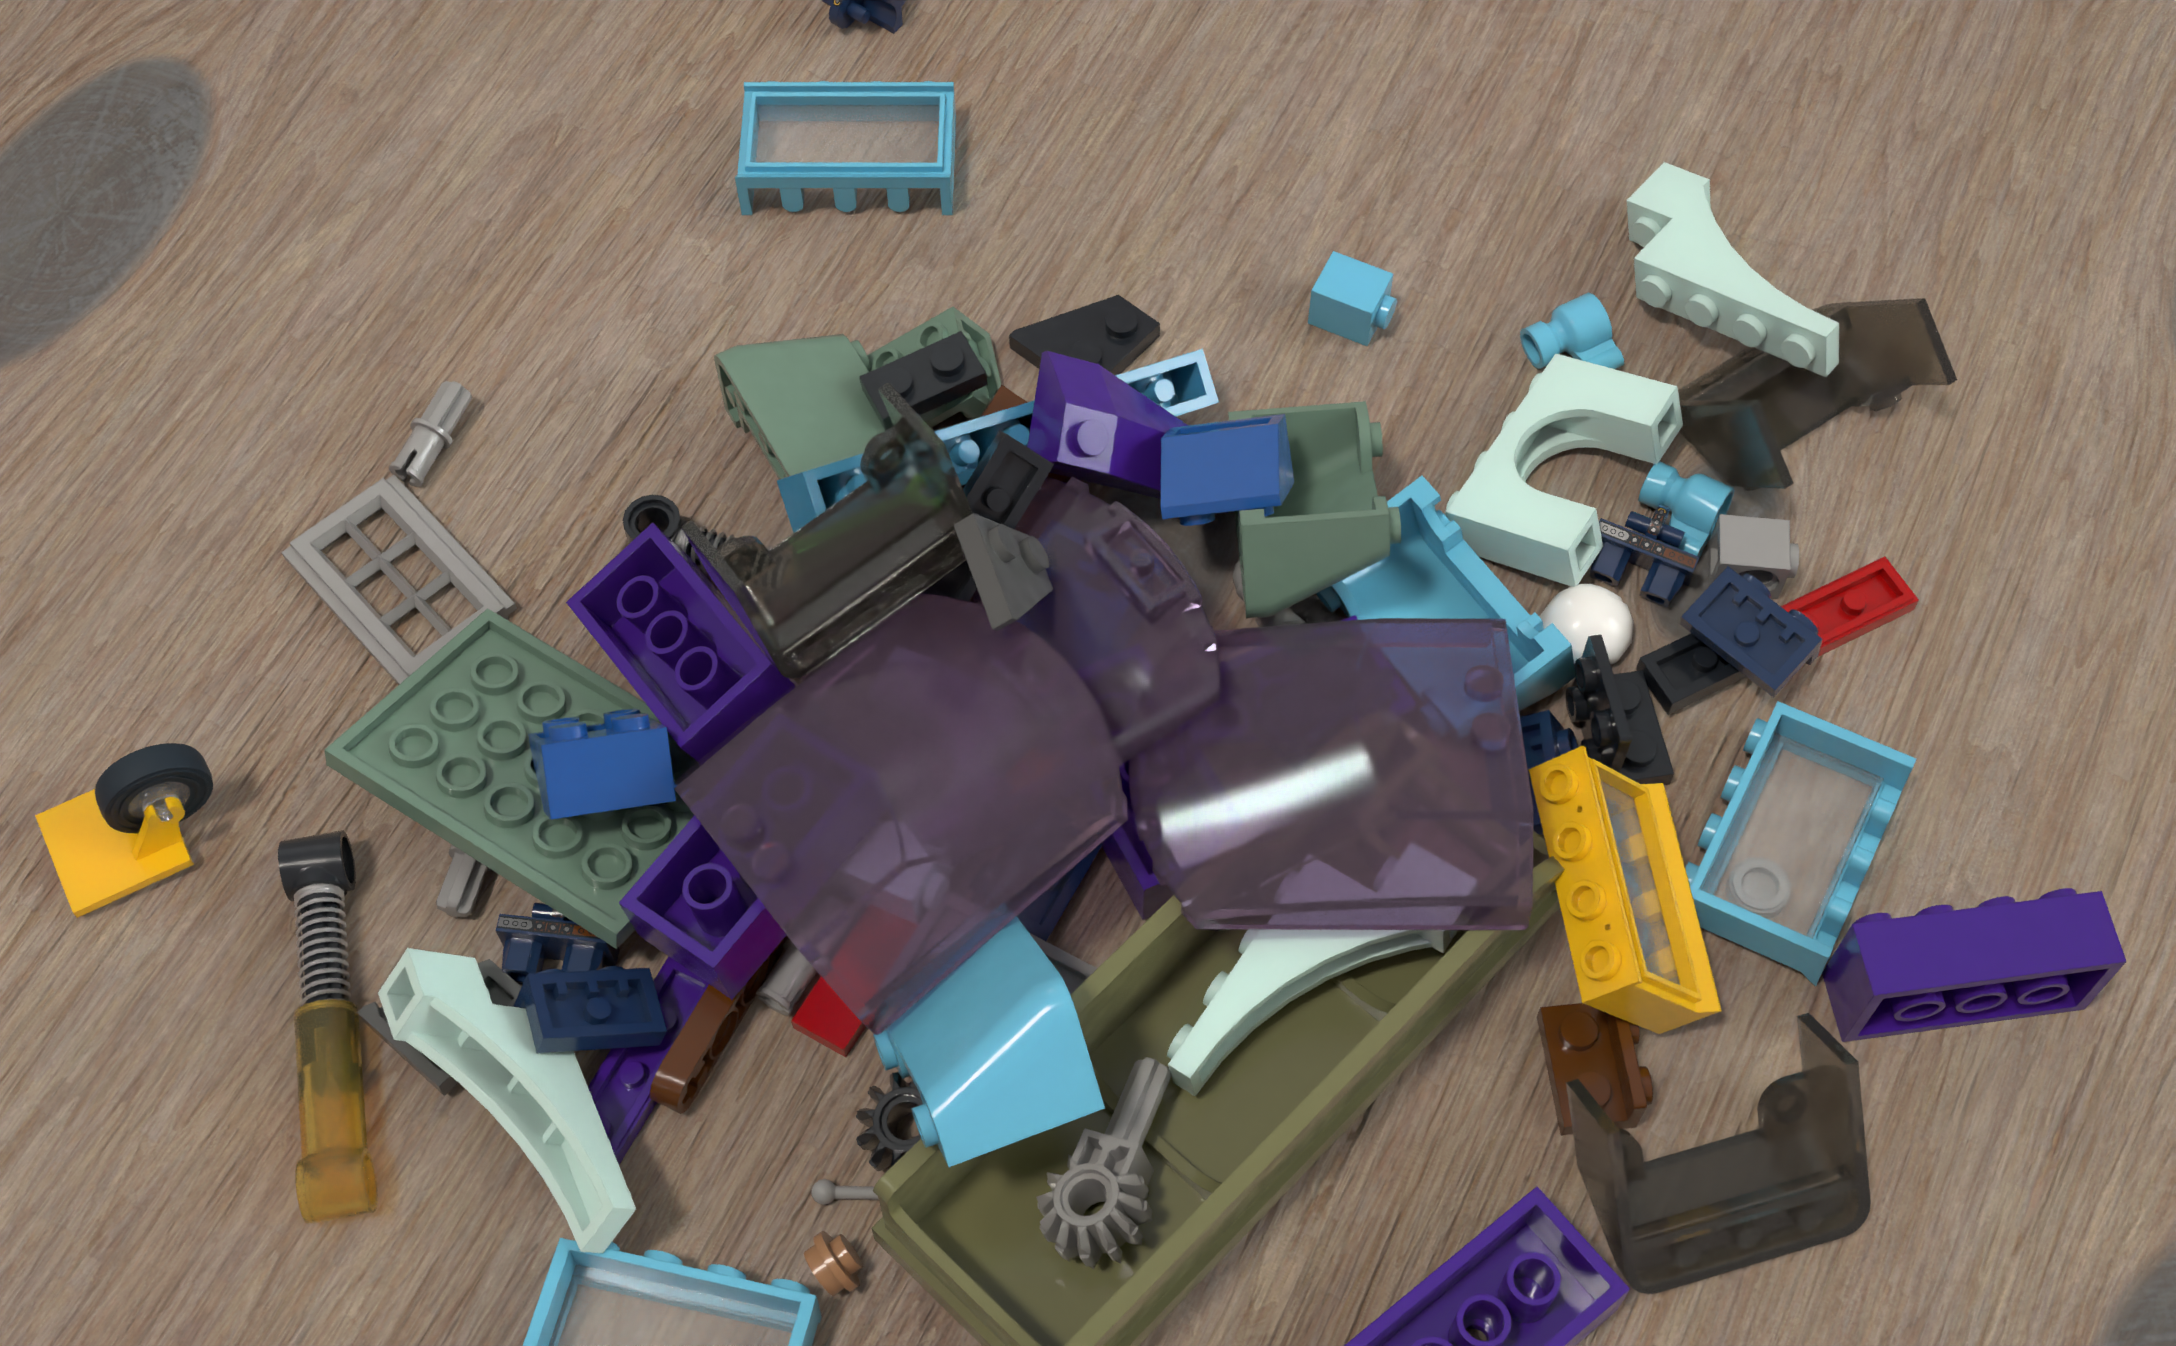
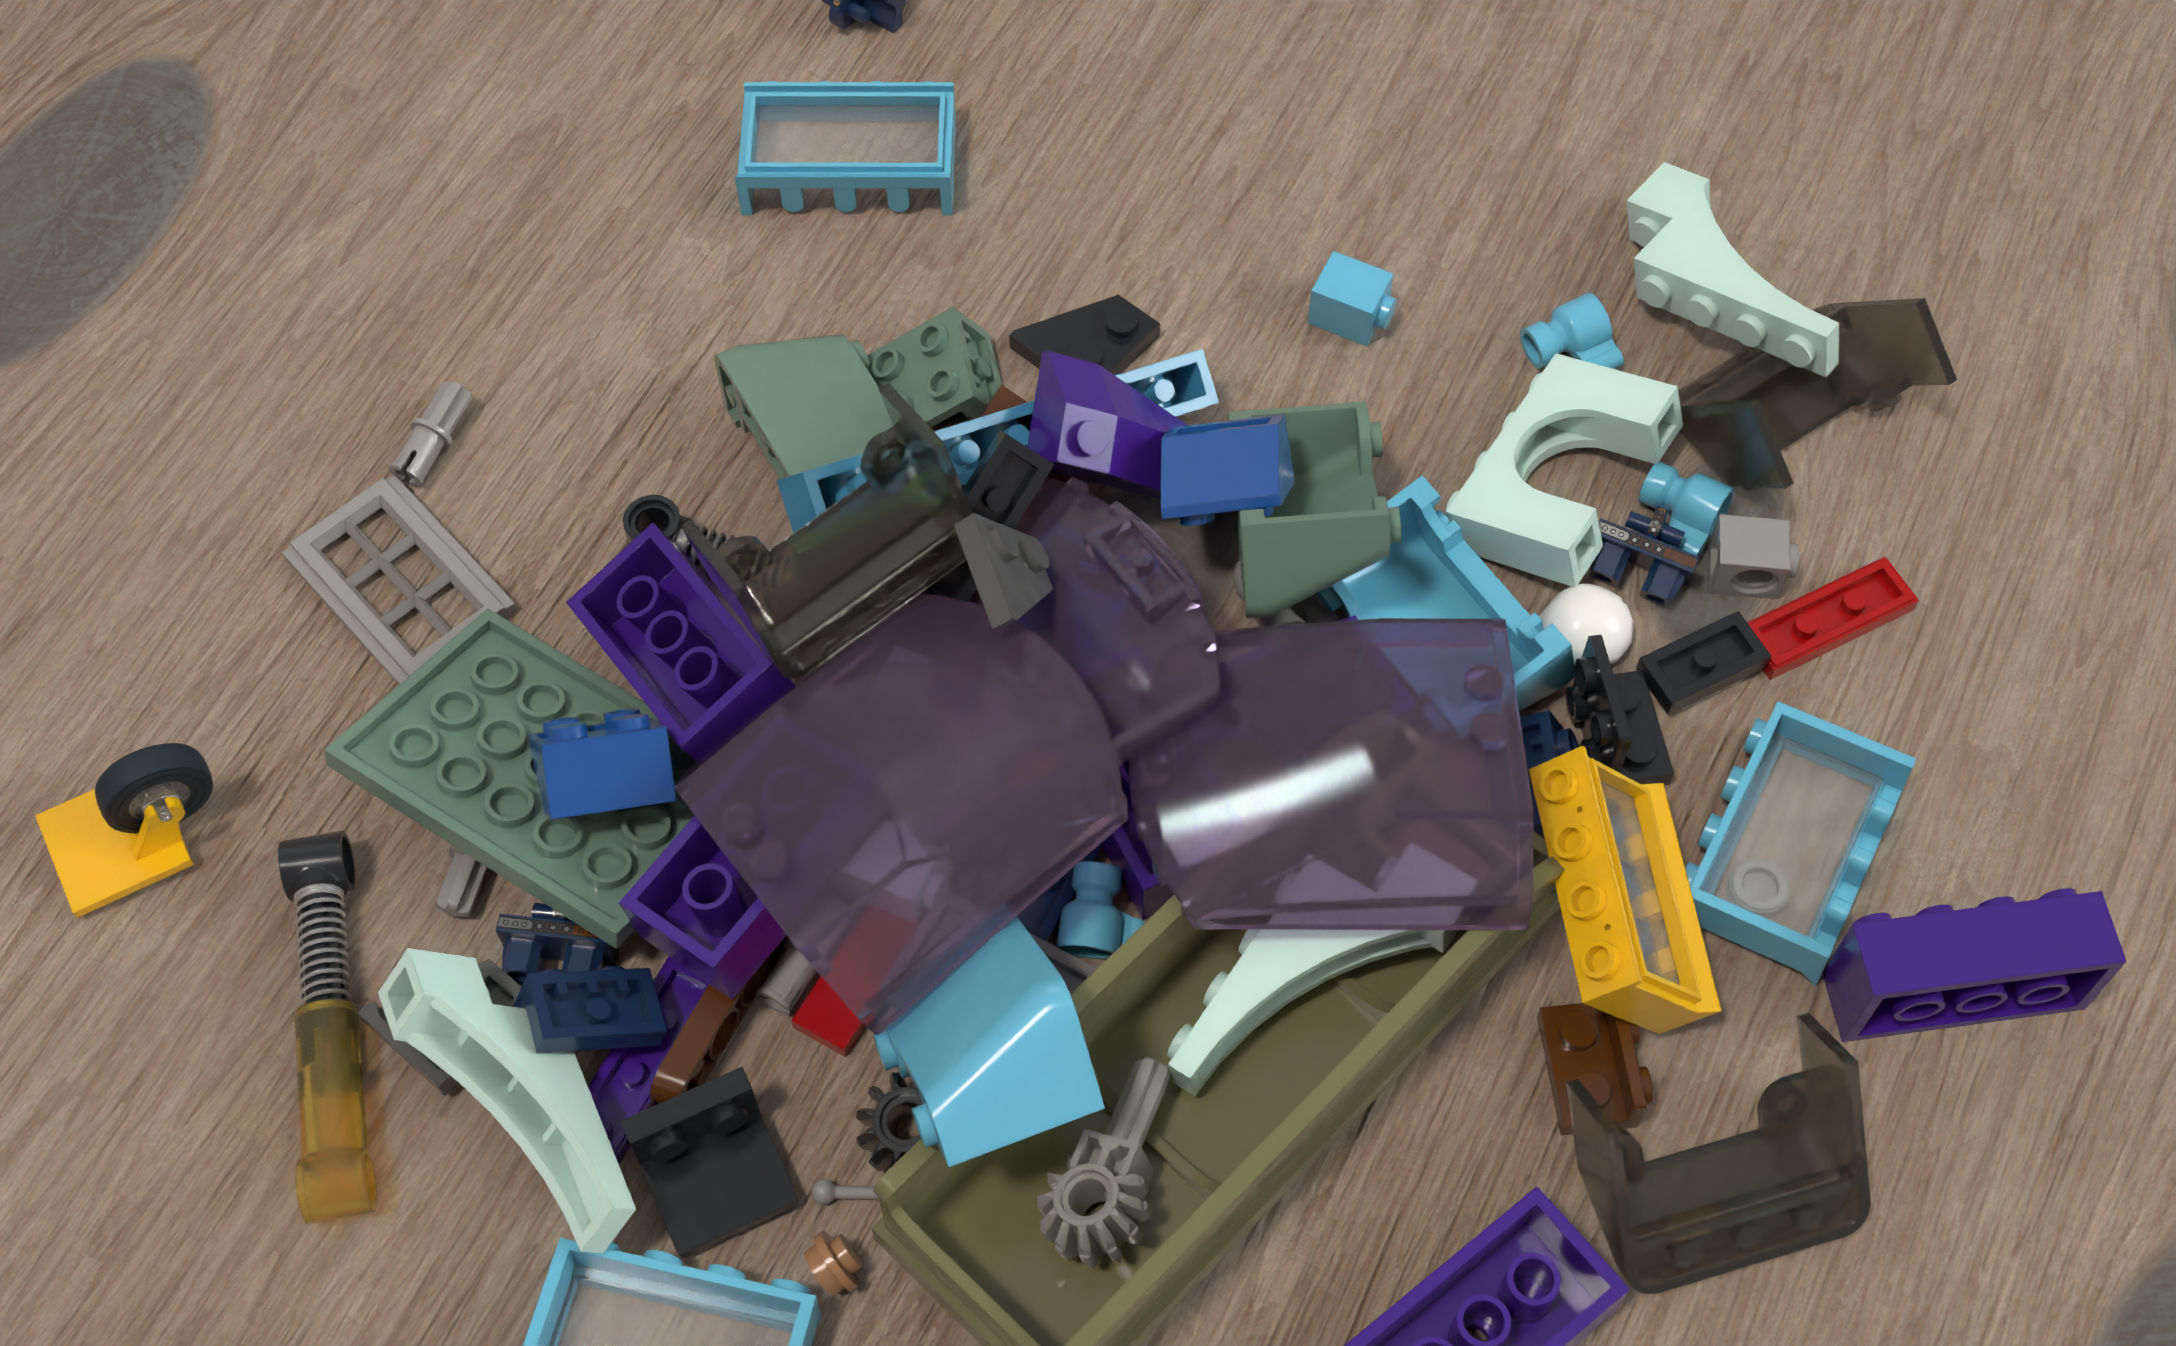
black plate [859,331,988,431] -> none
dark blue bracket [1680,566,1822,698] -> none
none -> black bracket [621,1066,799,1258]
none -> medium azure piece [1057,861,1145,959]

